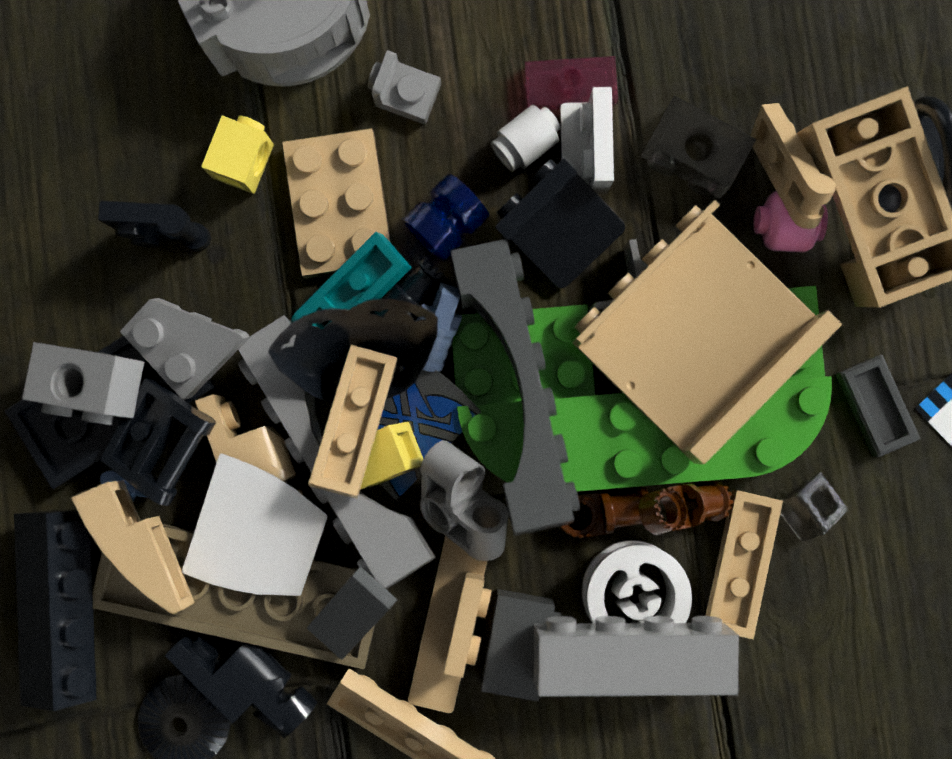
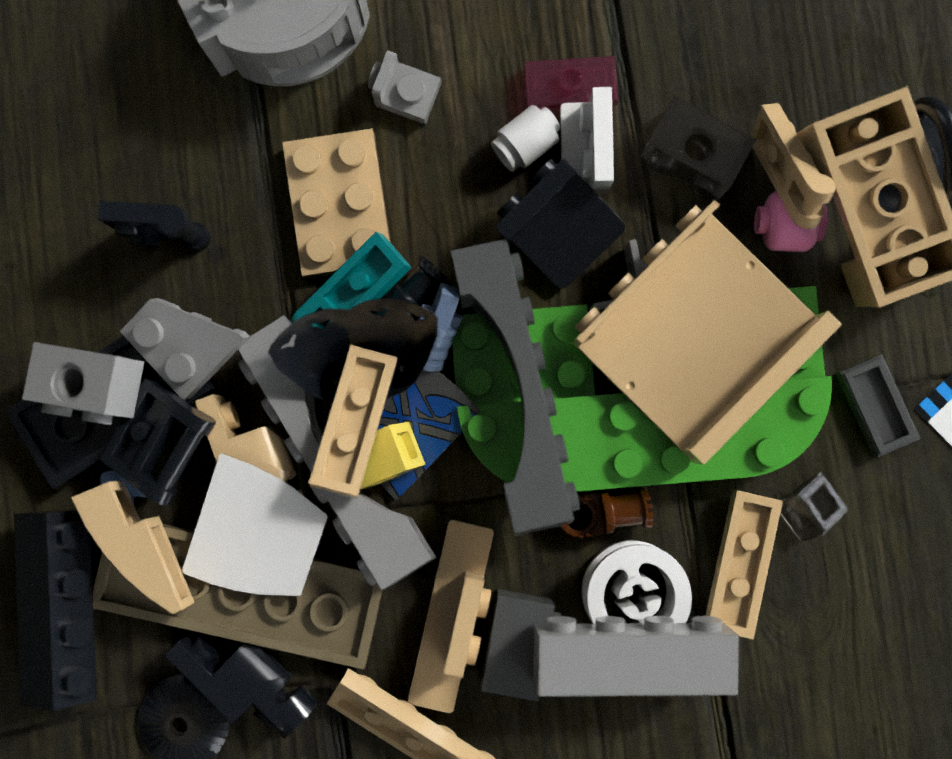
light yellow brick [201,116,274,194] -> none
dark grey tile [307,566,397,660] -> none
clear blue wheel [402,173,490,262] -> none
light grey piece [419,440,509,561] -> none
reddish brown connector [639,480,734,535] -> none

